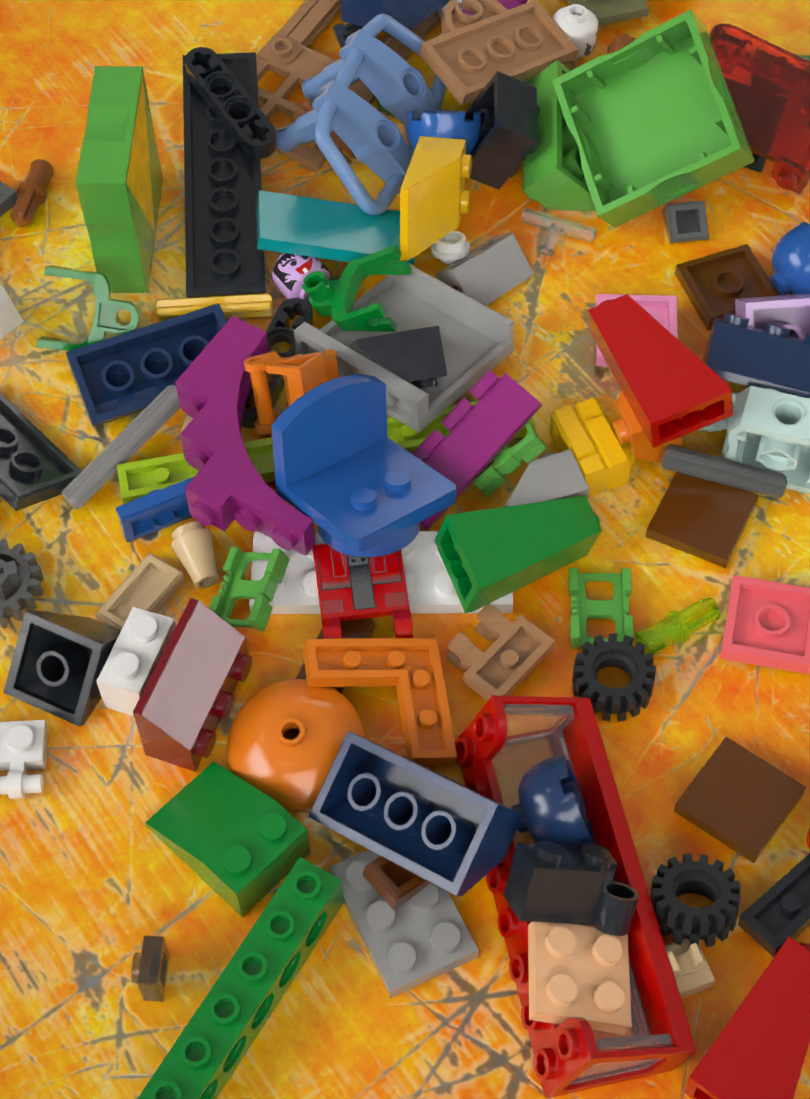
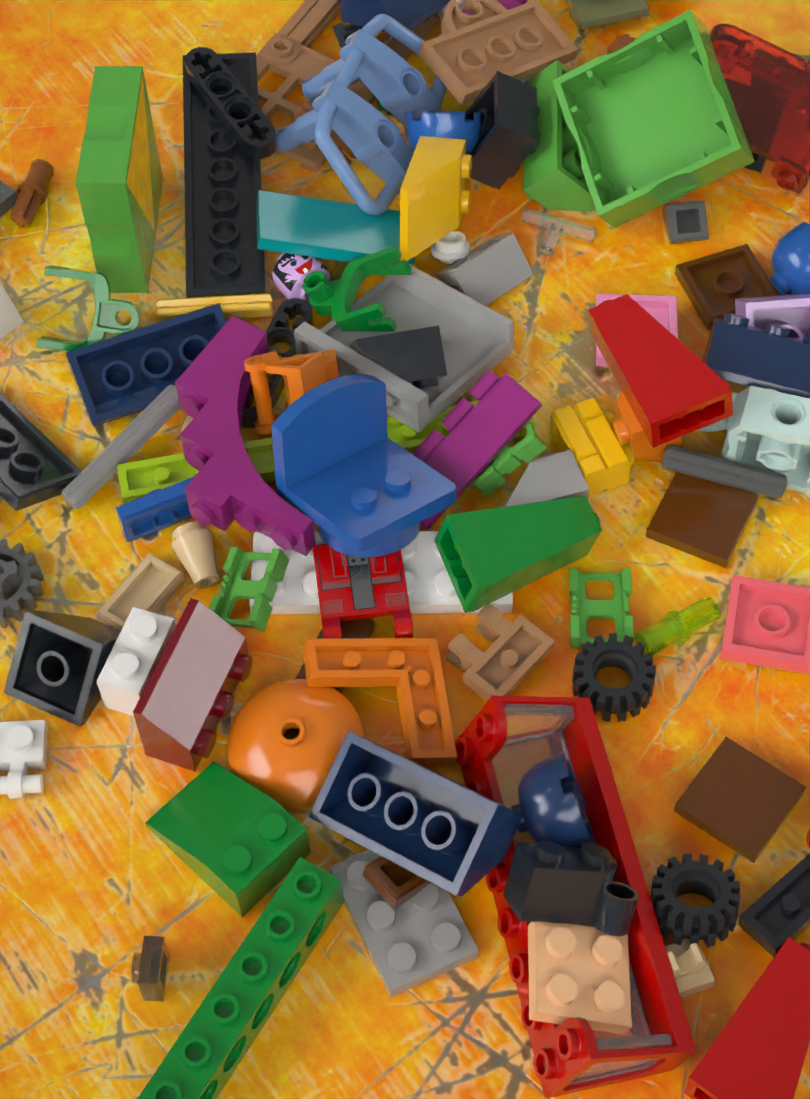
white head [553,4,598,61] -> none

